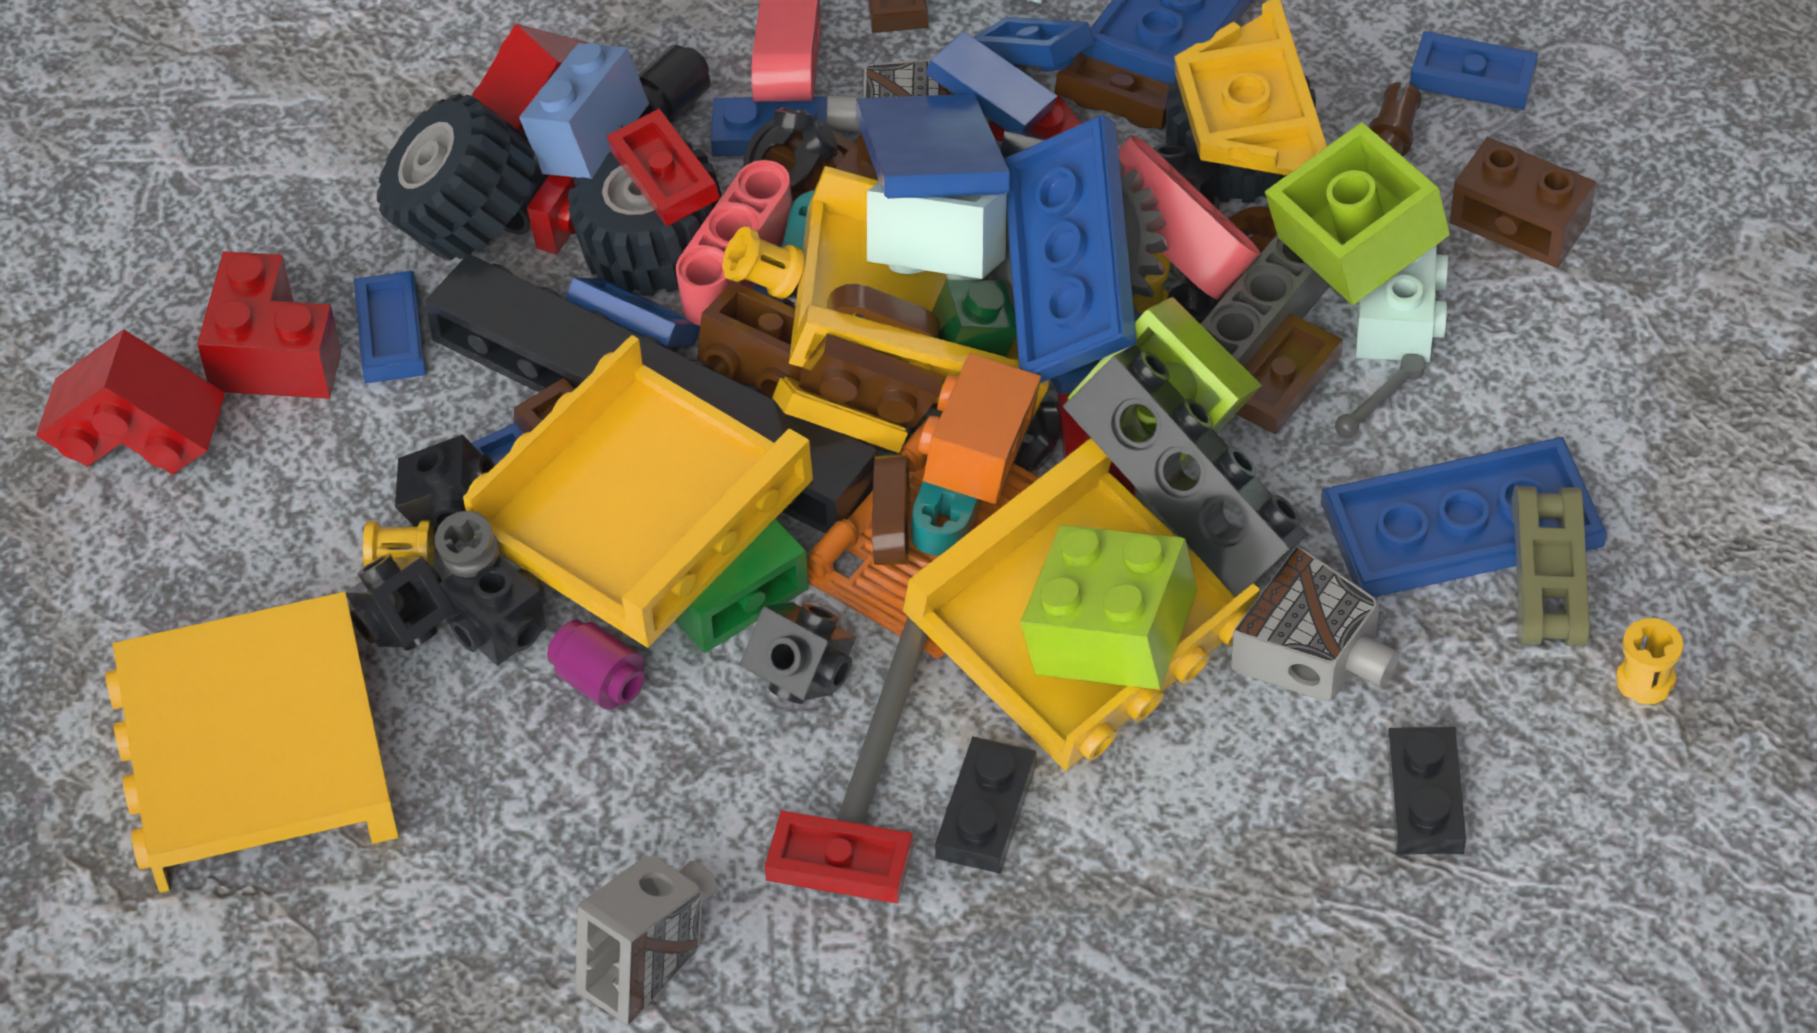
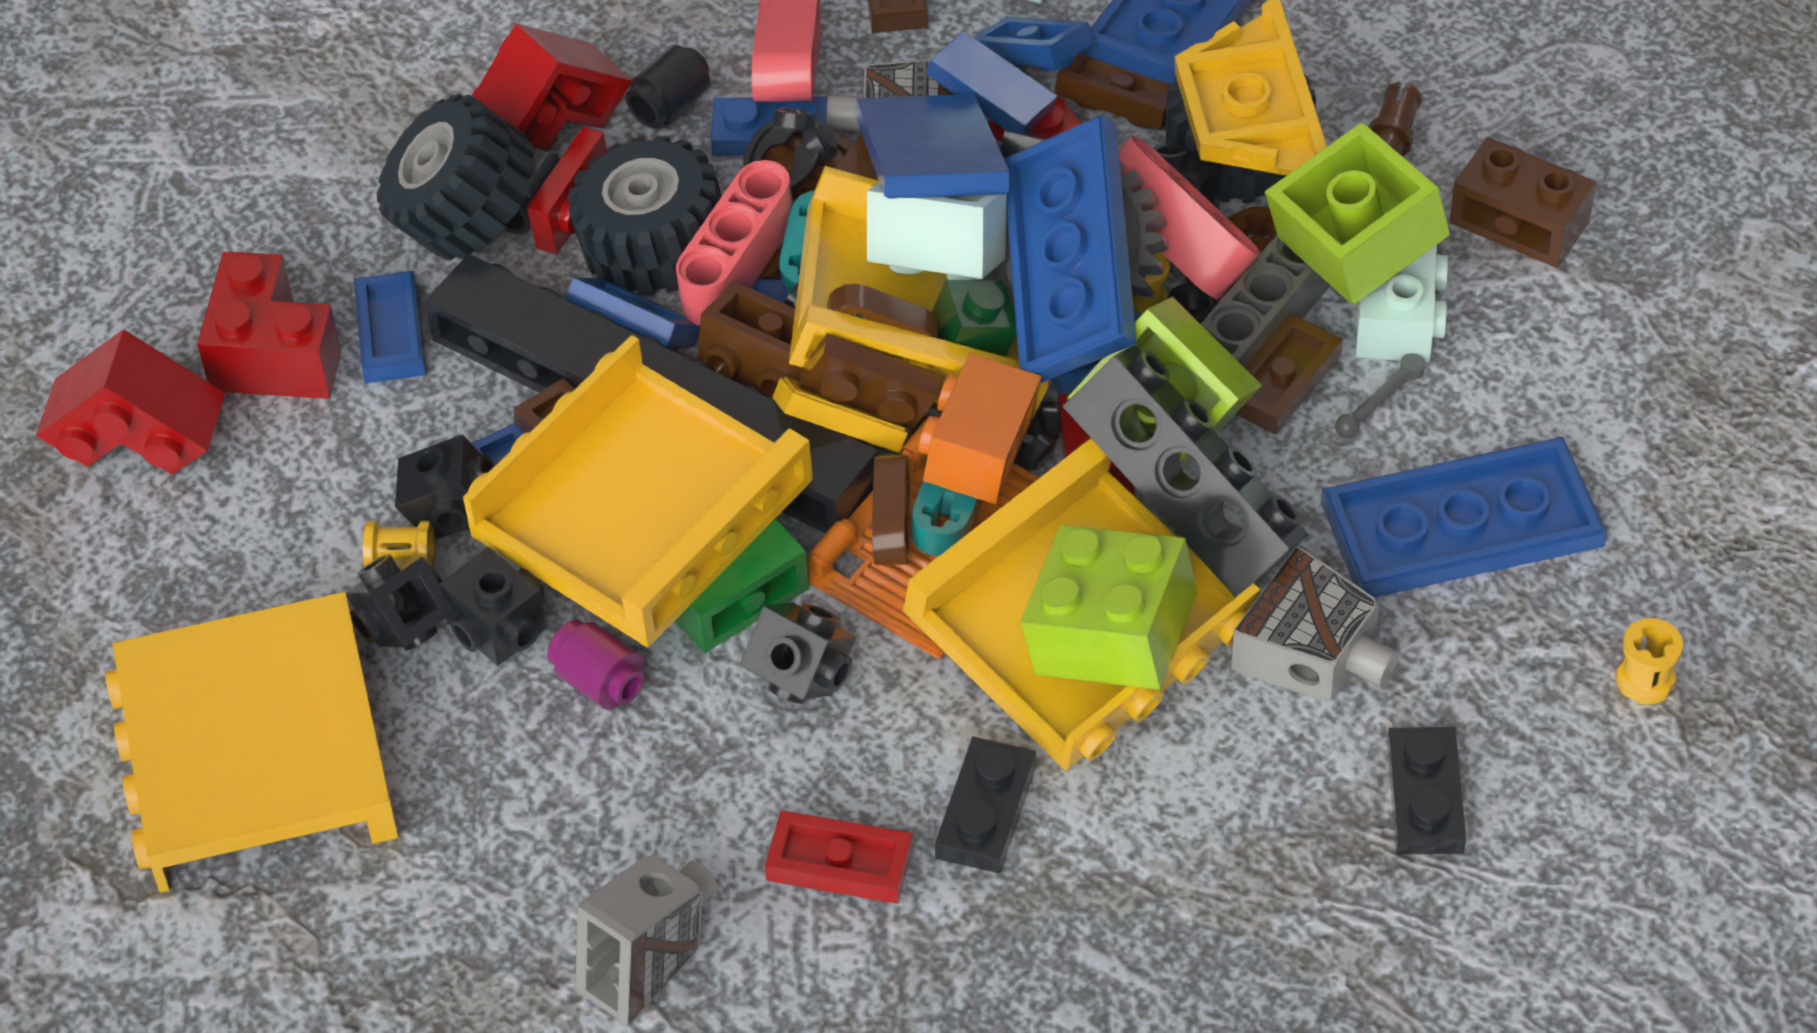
dark grey bush [435,511,499,578] -> none
medium blue brick [519,43,649,179] -> none
red plate [607,109,720,227] -> none
yellow bush [722,226,804,300] -> none
dark grey bar [837,616,928,824] -> none
blue plate [1410,31,1538,110] -> none
olive plate [1512,486,1590,646] -> none

